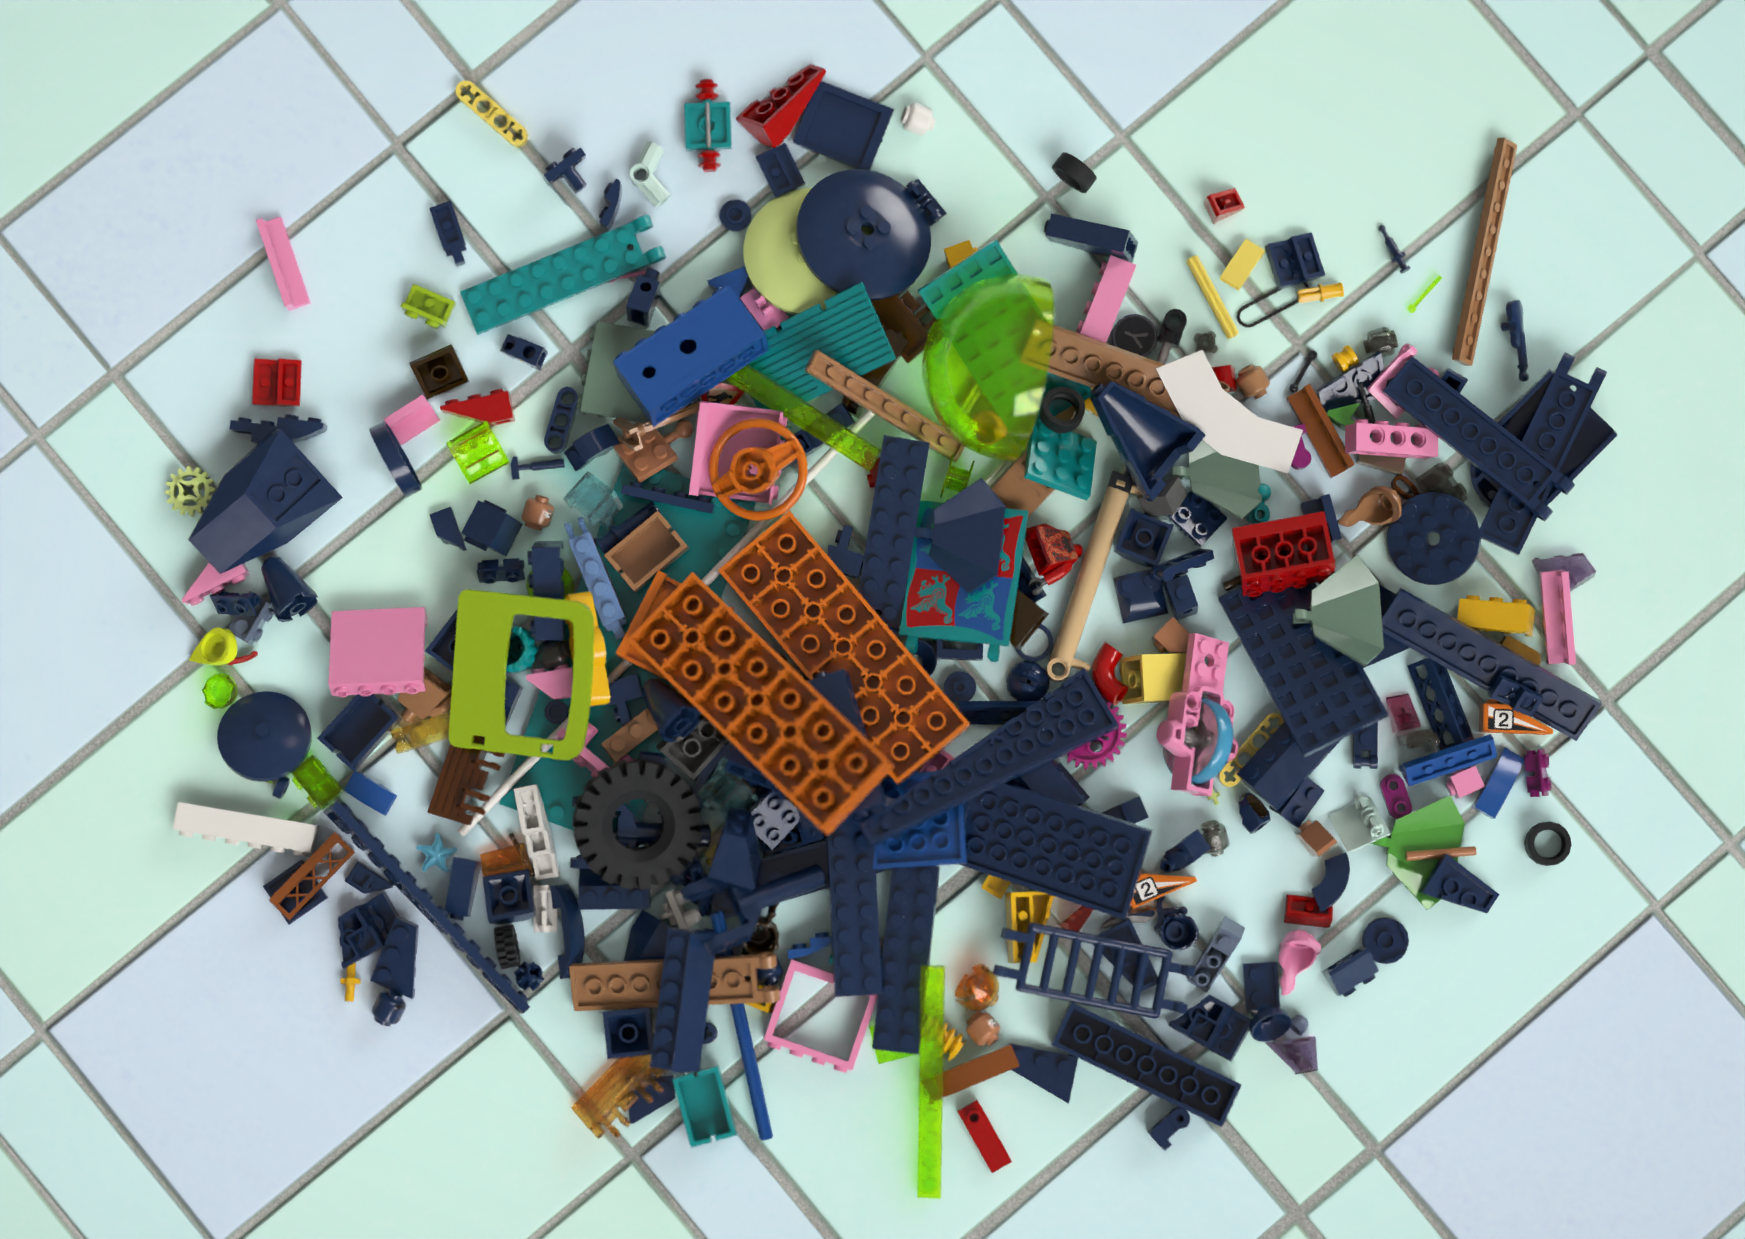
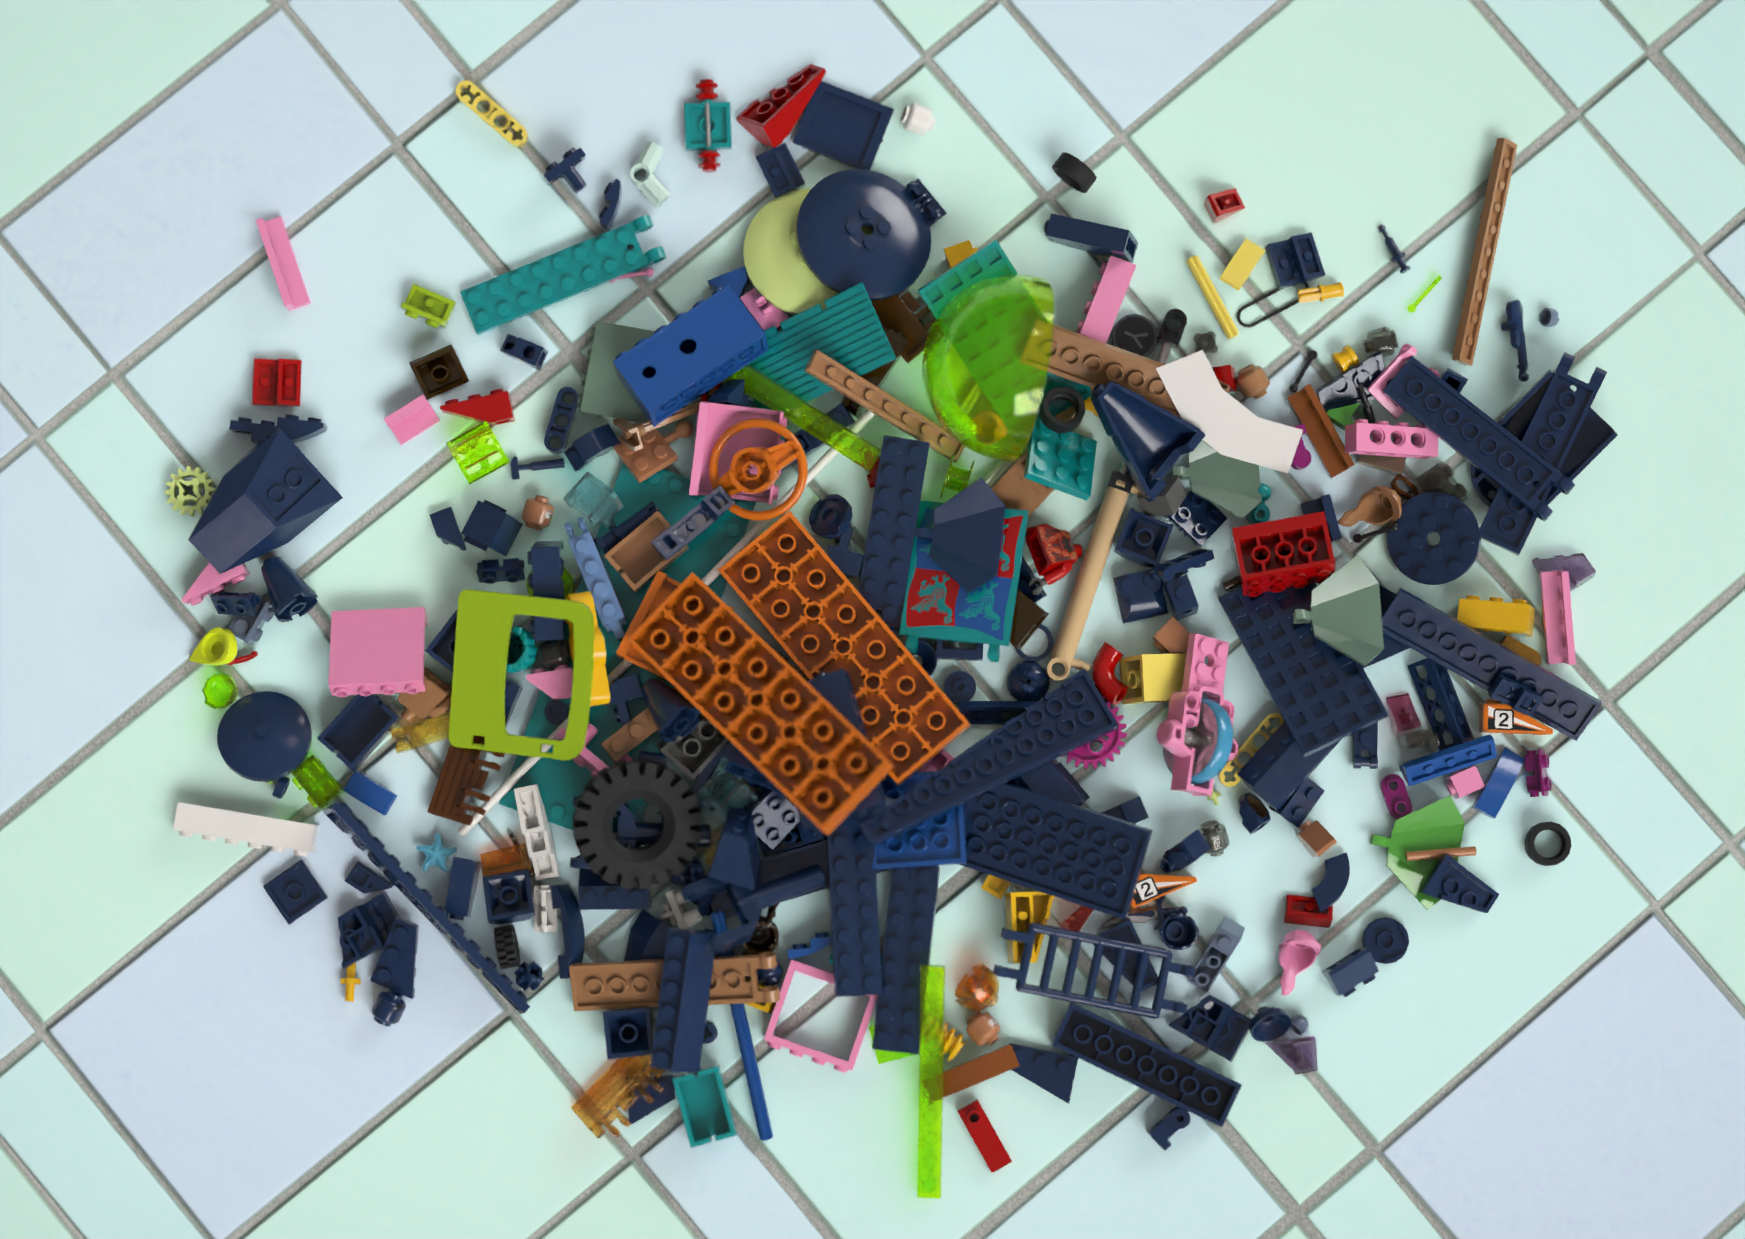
dark orange fence [269,832,355,921] -> none
dark blue piece [369,421,423,498] -> none
dark blue hinge [429,200,467,267] -> none
dark blue plate [621,482,715,514] -> none
dark blue torso [626,268,660,327] -> none
dark blue piece [719,199,752,232] -> none
dark blue plate [1242,962,1280,1011] -> none
light aqua hinge [1328,794,1391,853] -> none
none -> dark blue slope [651,486,735,560]
none -> dark blue slope [709,379,757,408]
none -> dark blue tile [809,494,853,539]
none -> black hinge [1353,523,1399,543]
none -> sand blue hinge [1539,308,1560,327]

